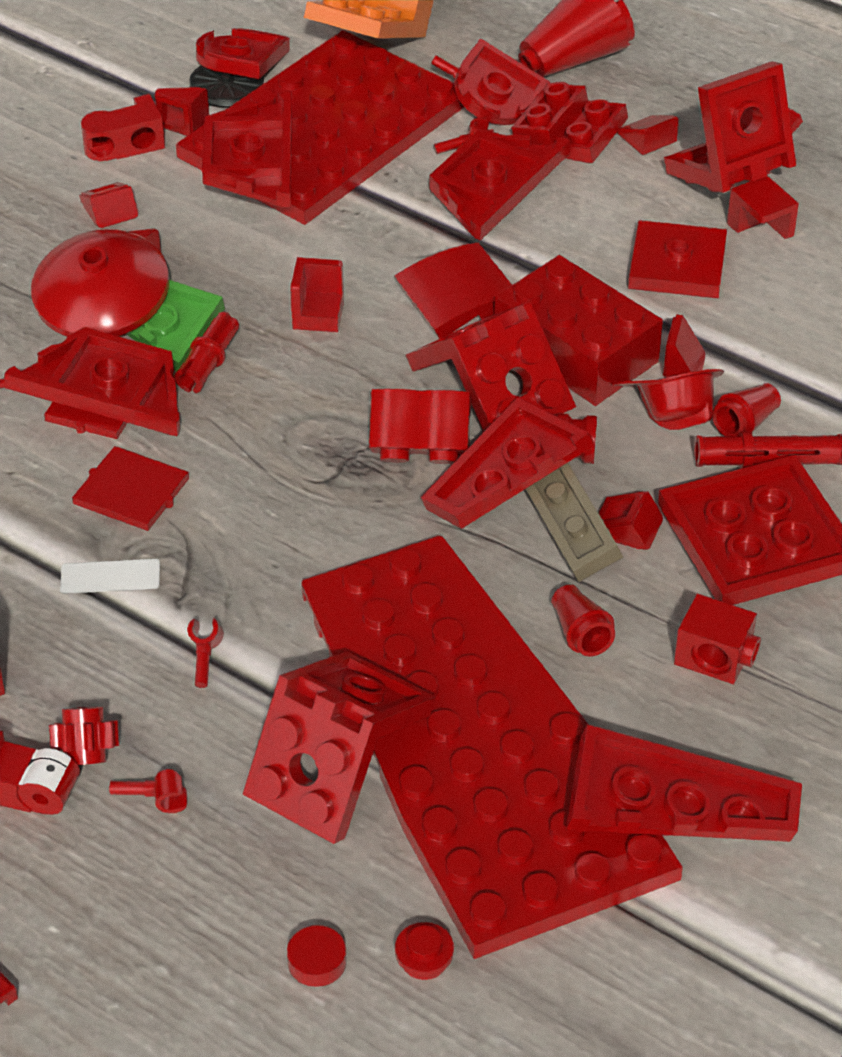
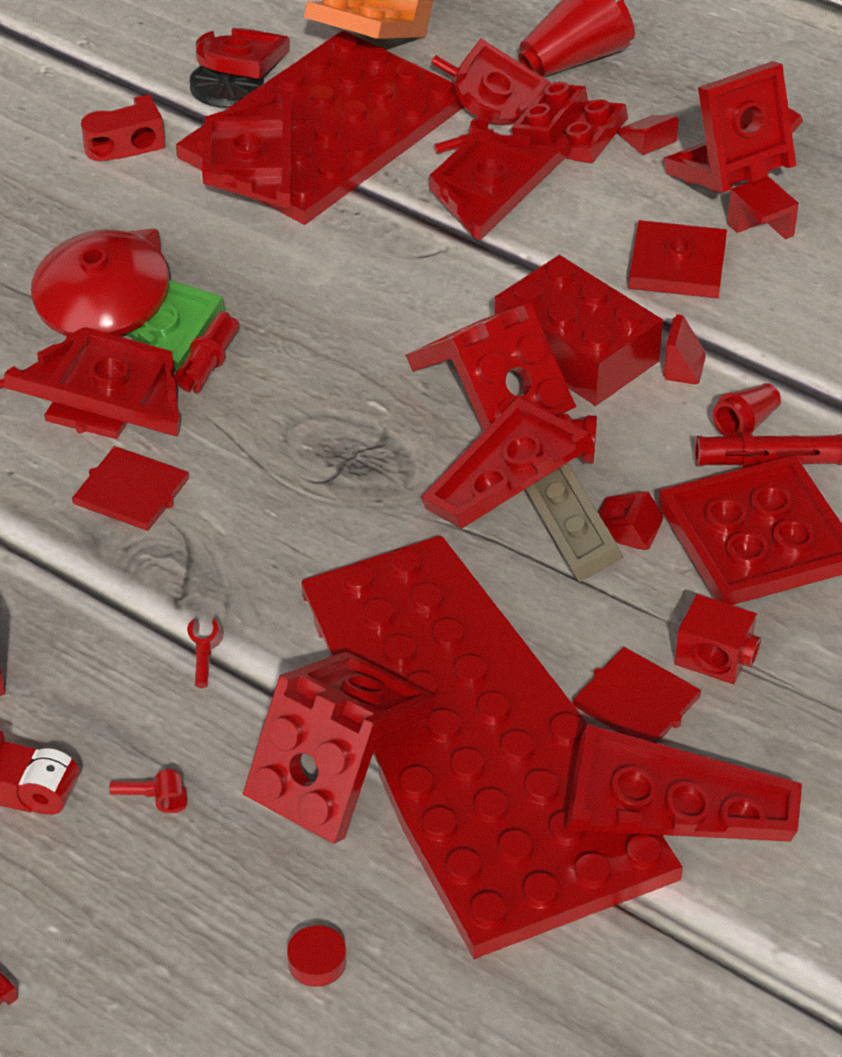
red gear [49,706,119,765] -> none
white sticker [60,559,160,594] -> none
red slope [79,182,138,228] -> none
red slope [155,87,209,136] -> none
red panel [290,257,344,333] -> none
red brick [369,389,471,464] -> none
red slope [394,242,512,339] -> none
red plate [395,922,454,980] -> none
red cone [551,585,616,657] -> none
red piece [611,369,724,430] -> none
none -> red piece [573,647,701,743]

